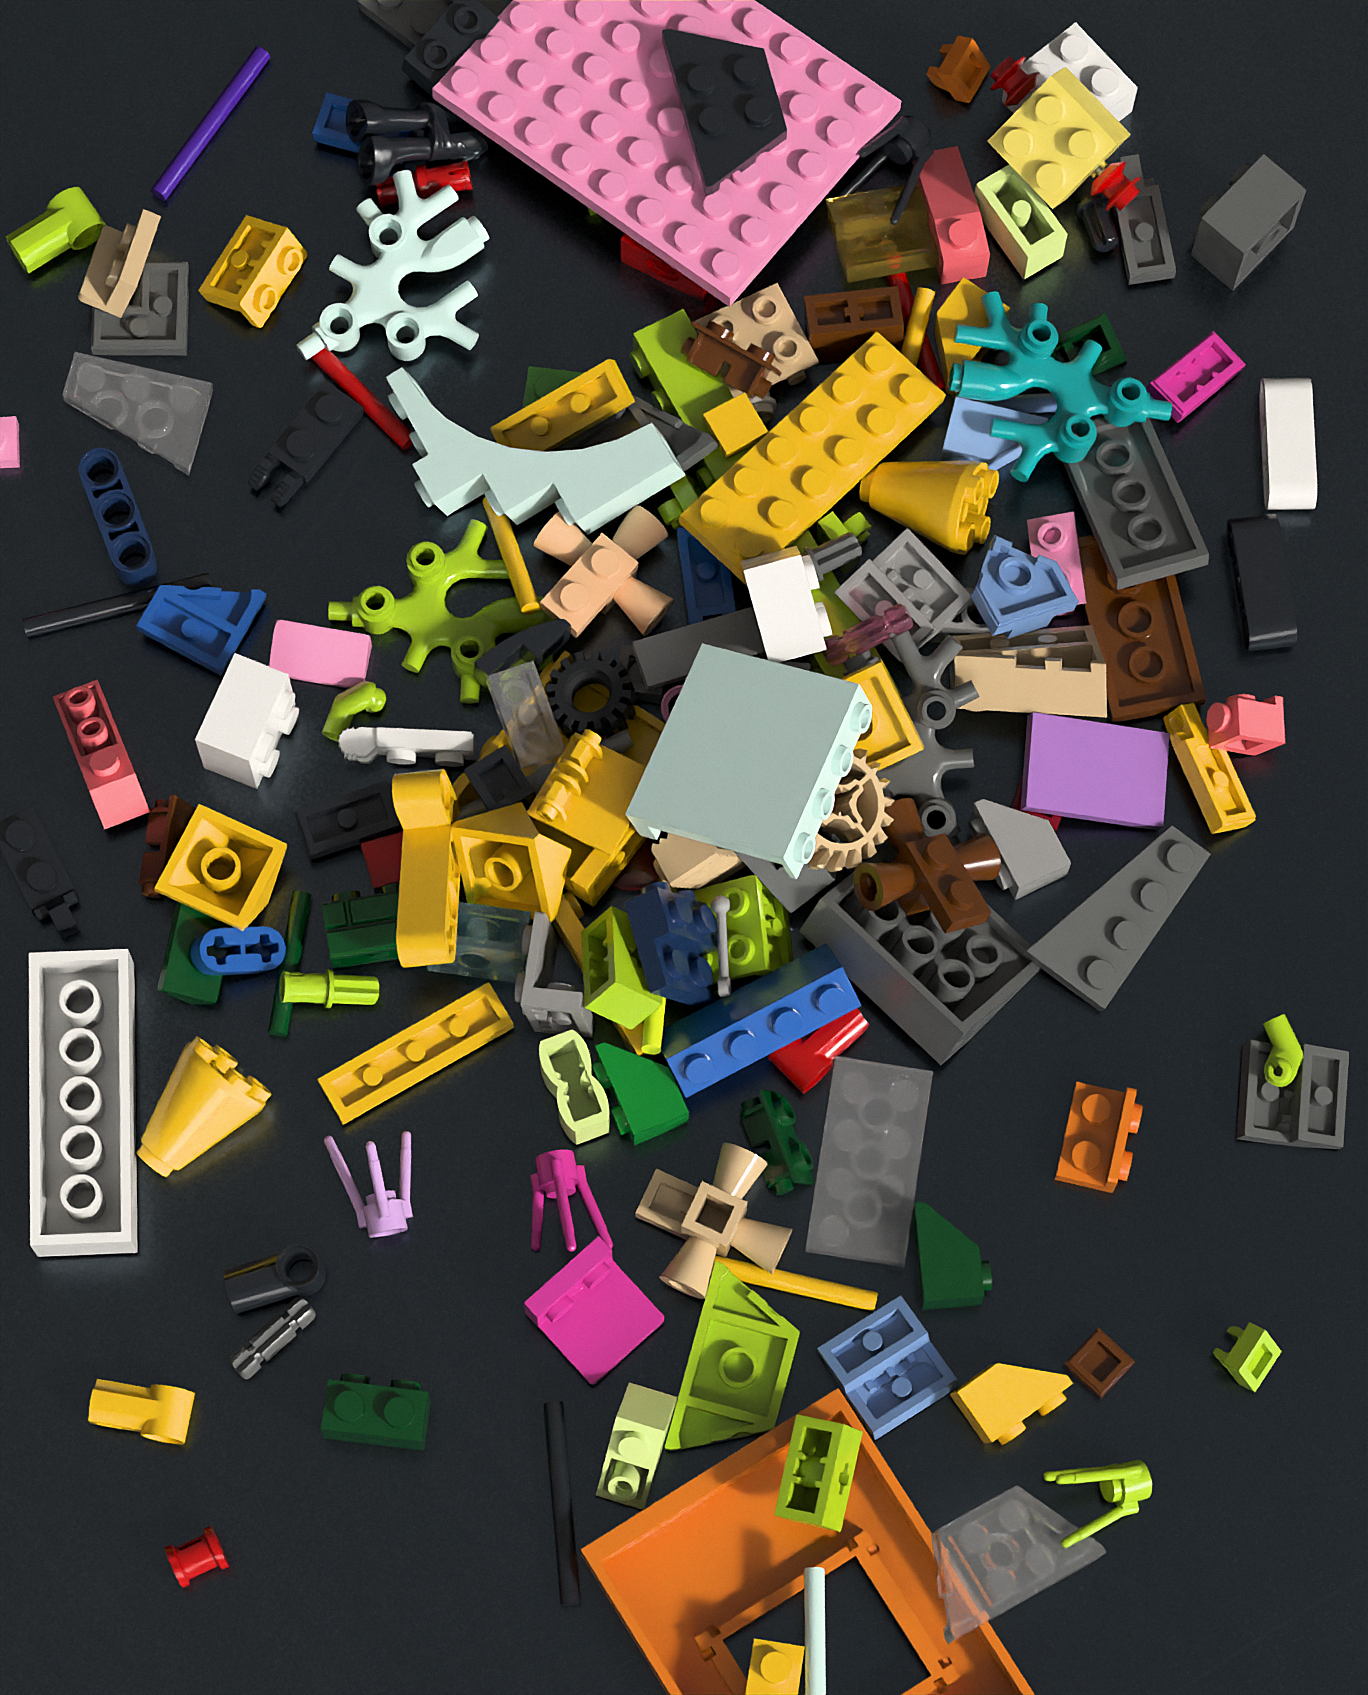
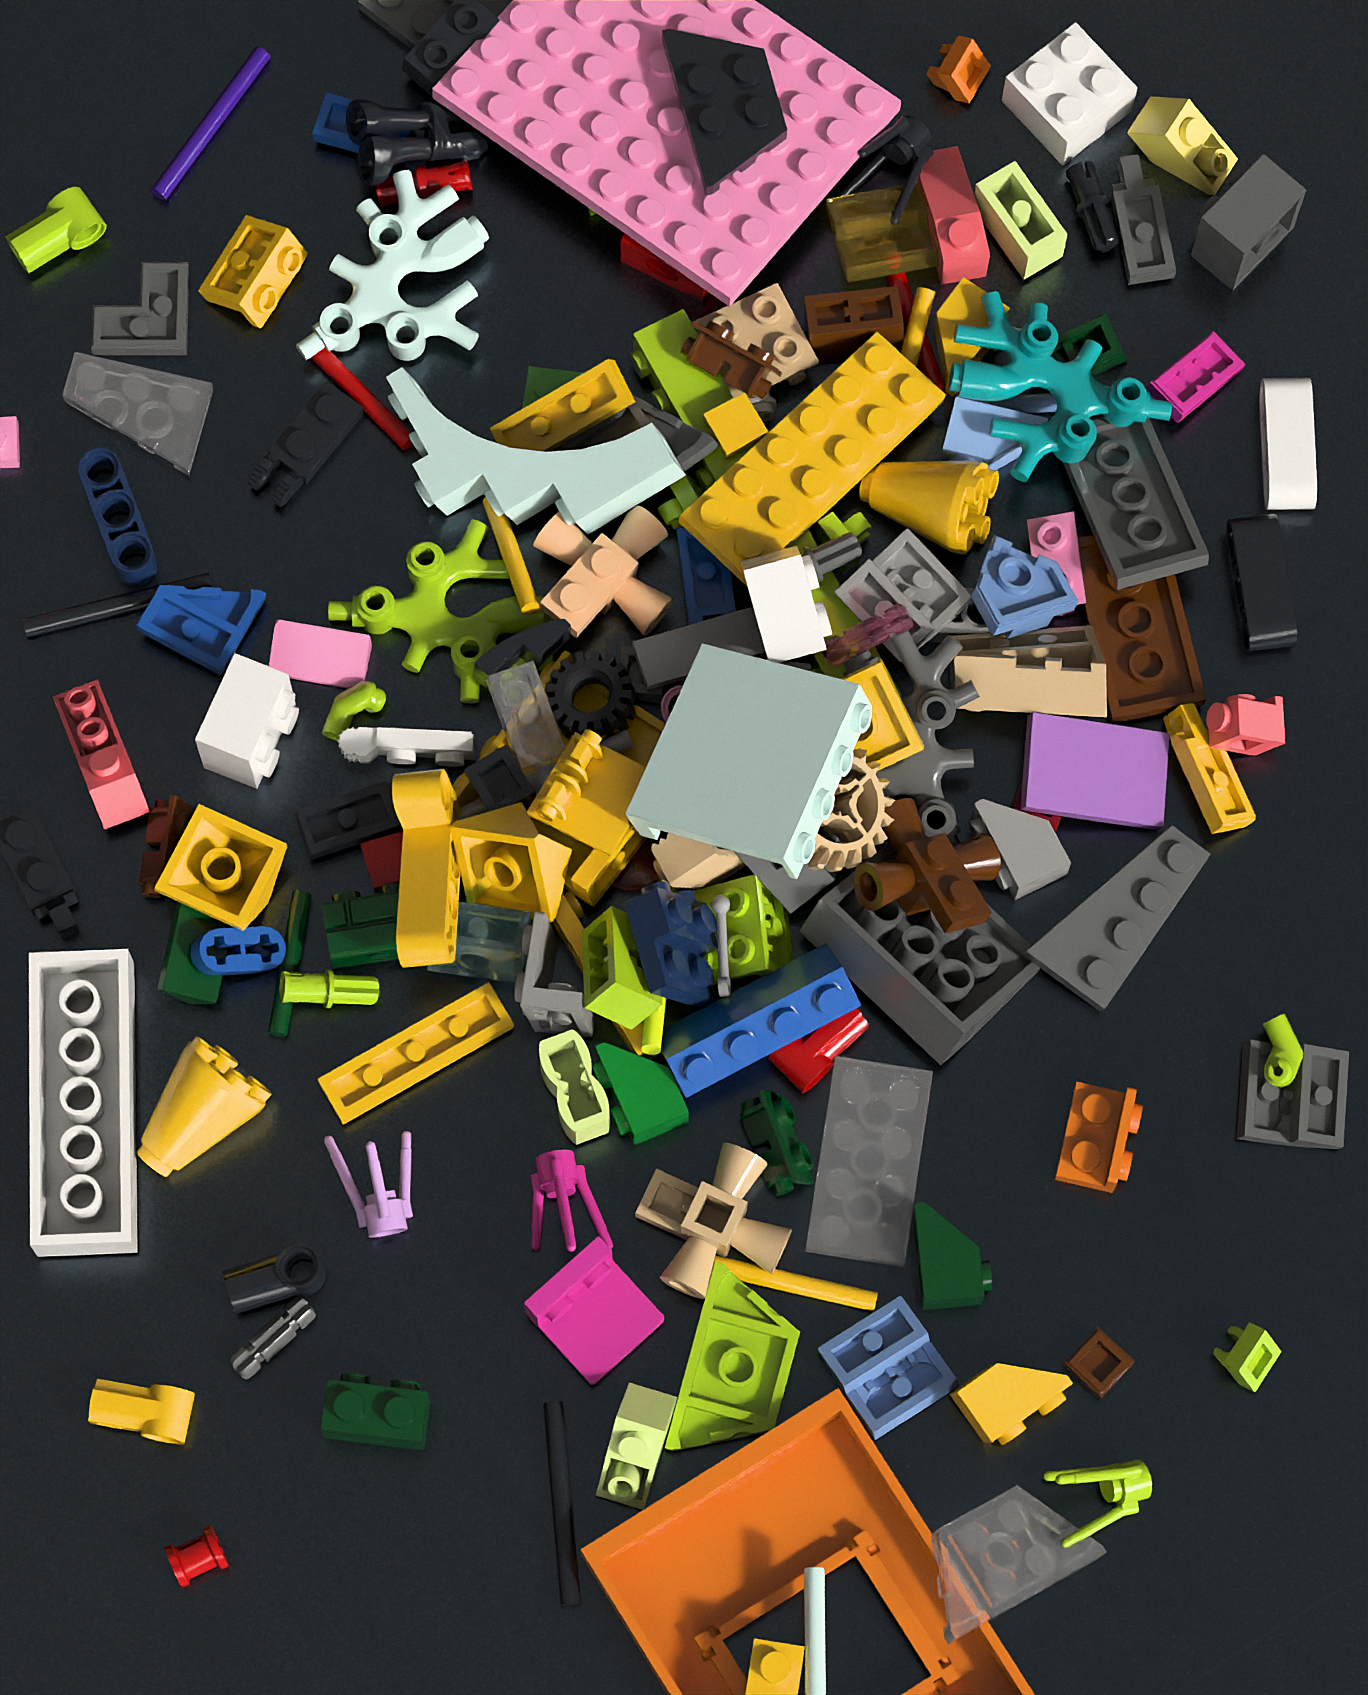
tan bracket [78,209,161,318] -> none
lime brick [774,1414,863,1532] -> none
light yellow brick [987,56,1141,211] -> none
none -> light yellow slope [1127,96,1238,195]

